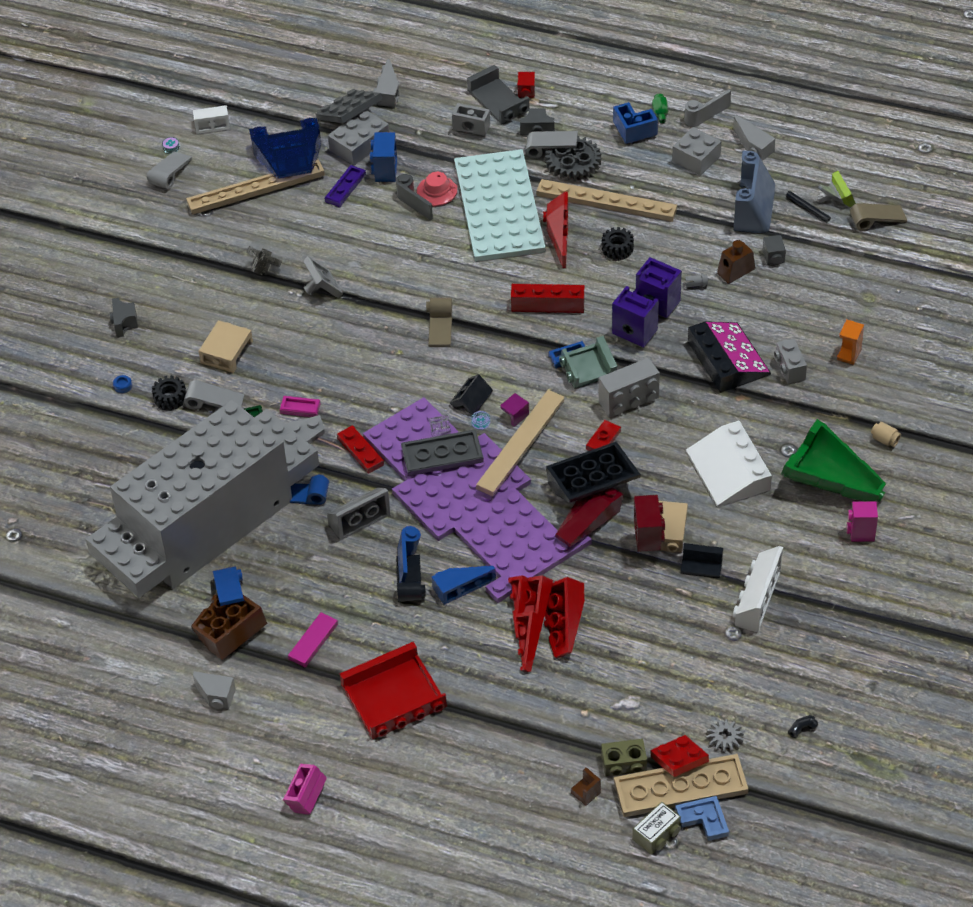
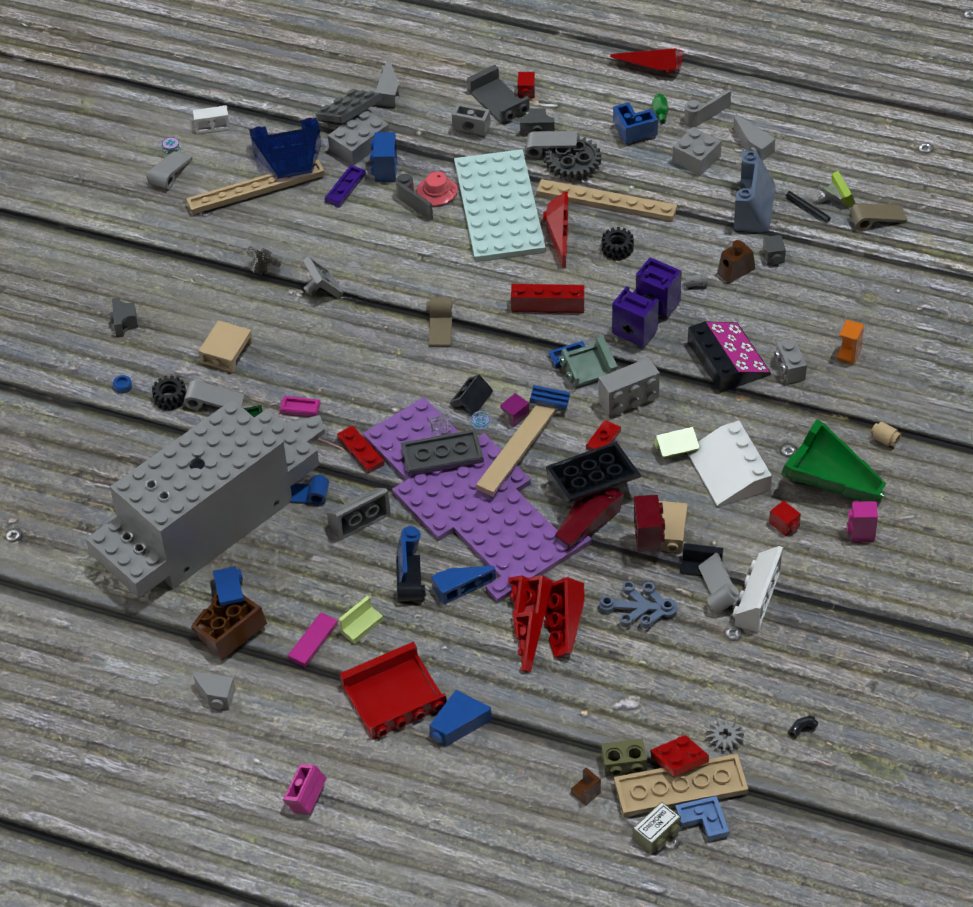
none -> yellowish green panel [339,596,383,644]
none -> blue slope [429,690,492,746]
none -> blue tile [530,385,570,410]
none -> sand blue plant [599,581,678,629]
none -> red wedge [610,48,684,74]
none -> panel [654,427,699,458]
none -> light grey door [698,553,739,614]
none -> red brick [769,500,801,536]

